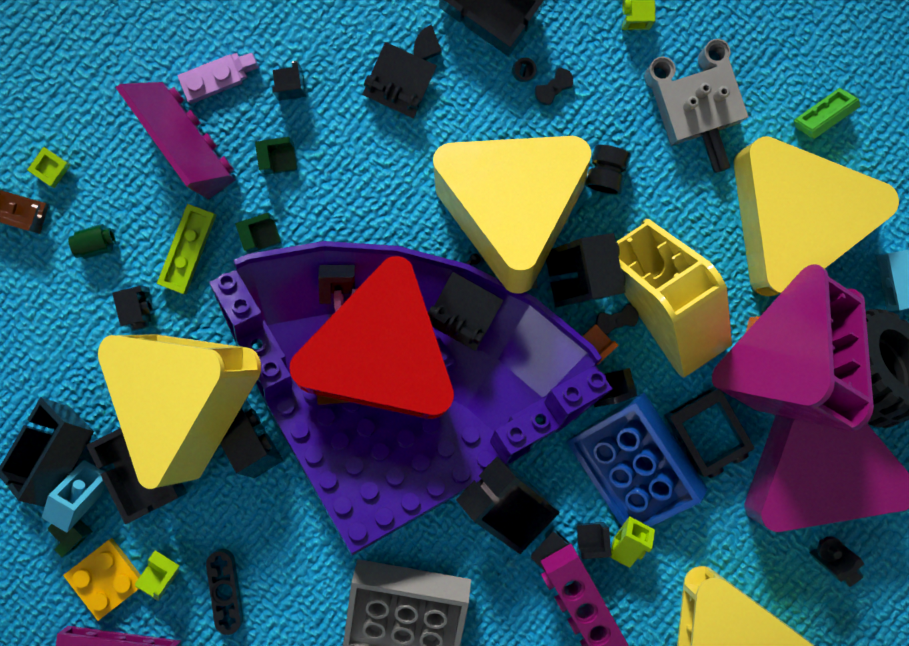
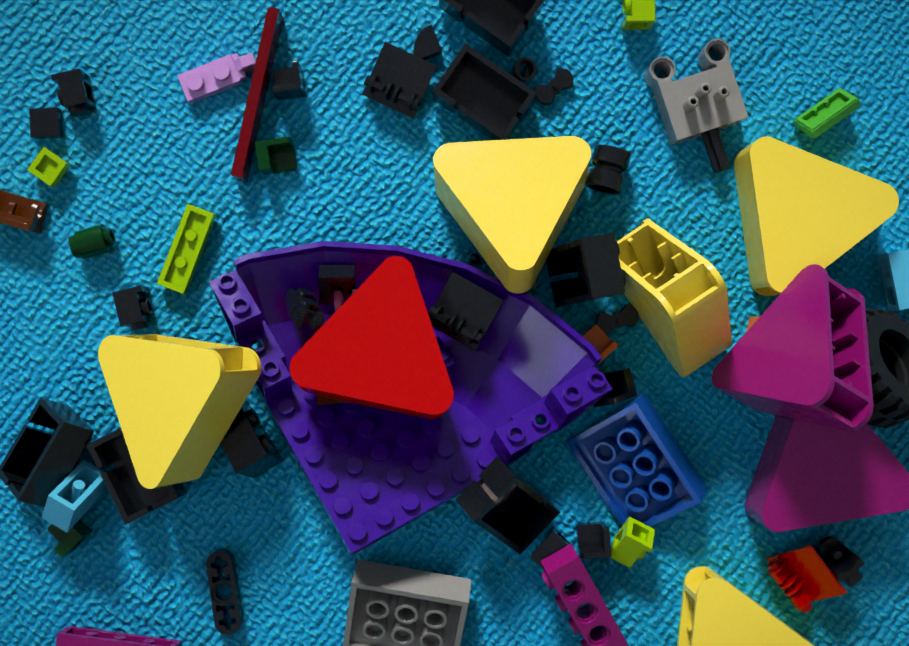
yellow plate [63,538,141,621] -> none
magenta slope [115,82,236,200] -> none
lime panel [135,550,180,601] -> none
dark green panel [235,213,281,253] -> none
black window [664,387,755,478] -> none
none -> black tile [29,107,63,139]
none -> black brick [51,69,97,117]
none -> dark red tile [231,7,284,182]
none -> black hinge [285,288,325,332]
none -> black piece [432,44,537,140]
none -> red hinge [767,545,847,613]

